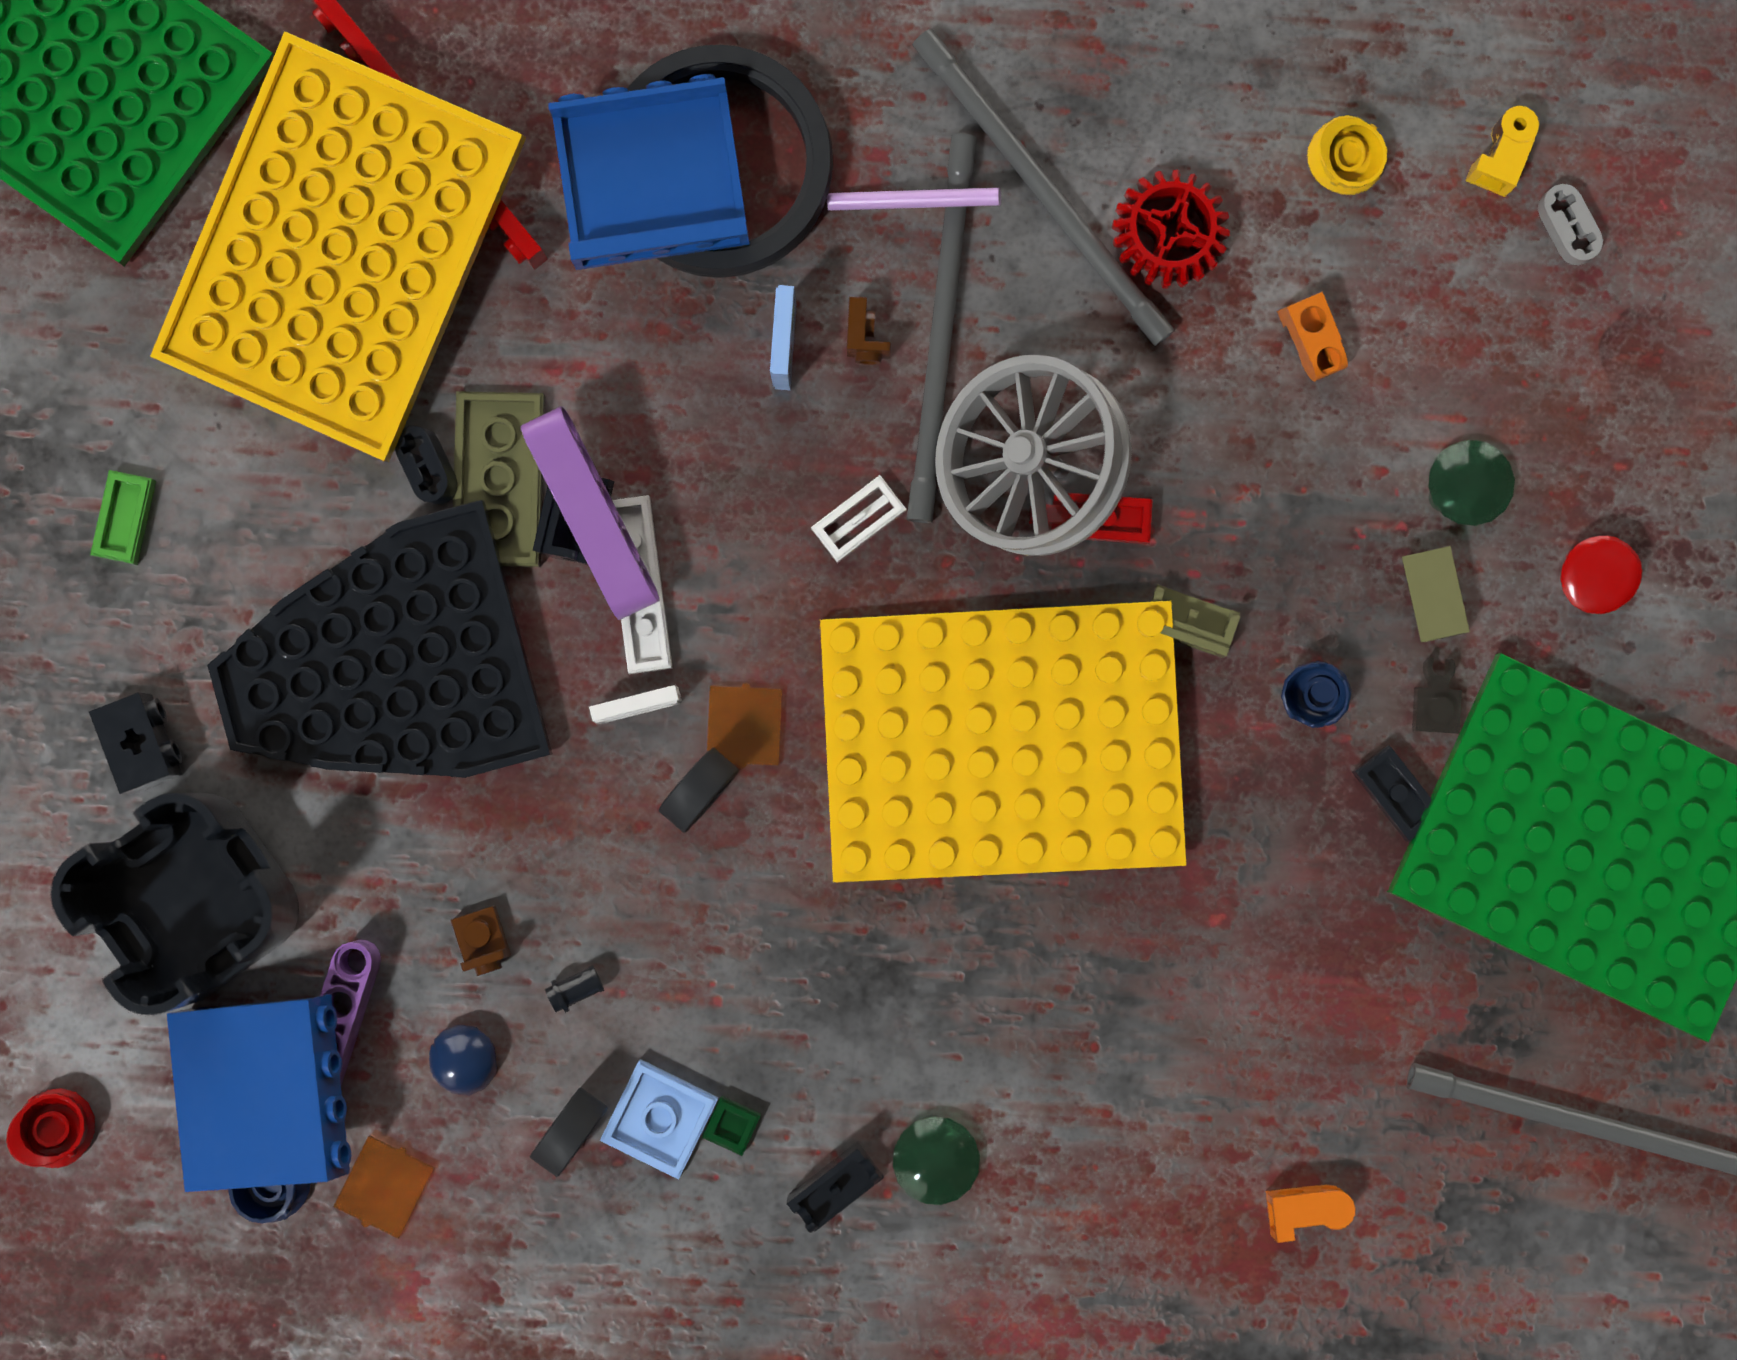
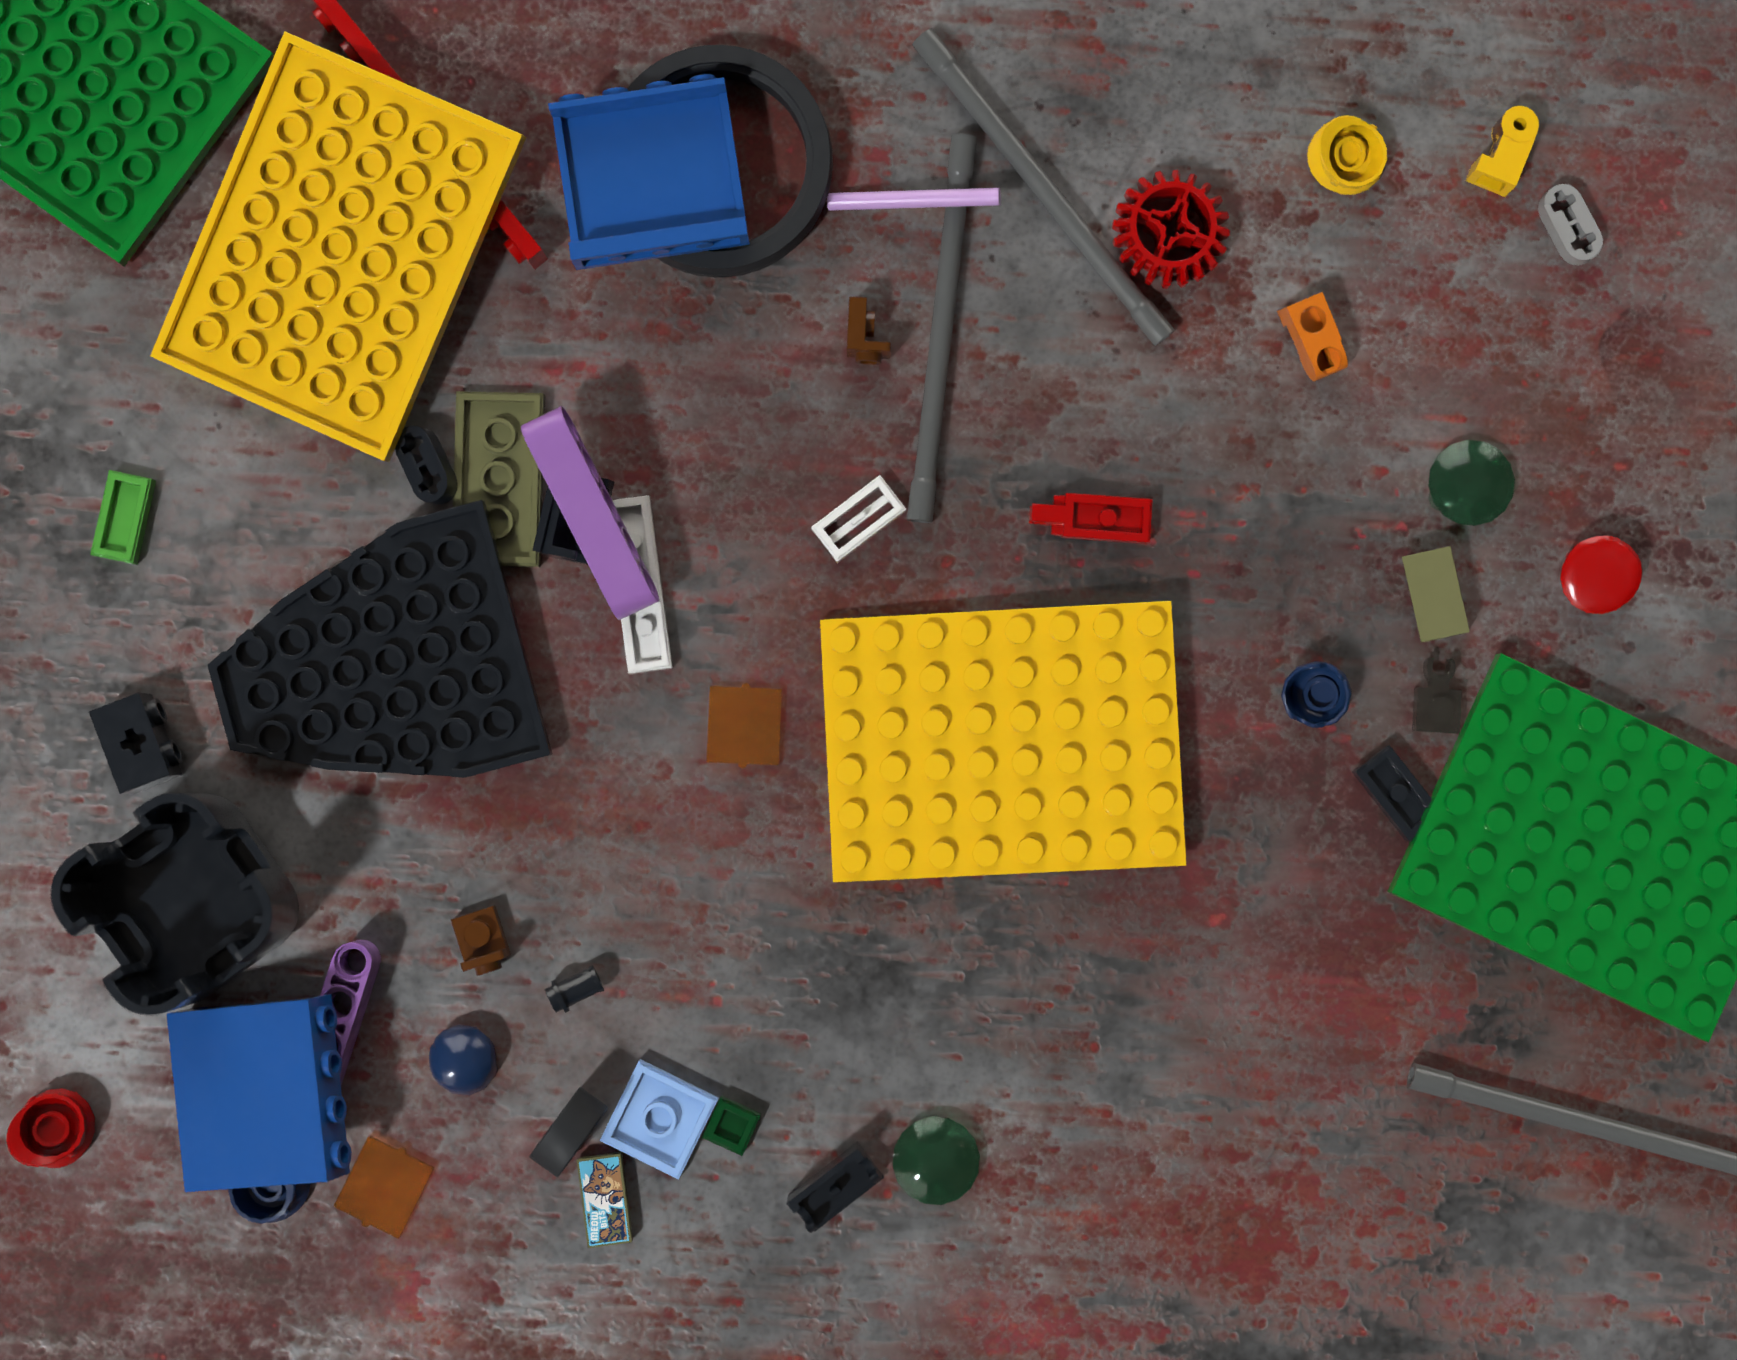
white tile [589,685,682,724] -> none
black tyre [659,748,739,833] -> none
light blue tile [770,285,796,390] -> none
light grey wheel [935,355,1132,556] -> none
olive hinge [1151,584,1240,658] -> none
orange leg [1265,1185,1355,1243] -> none
none -> tile [577,1151,633,1248]

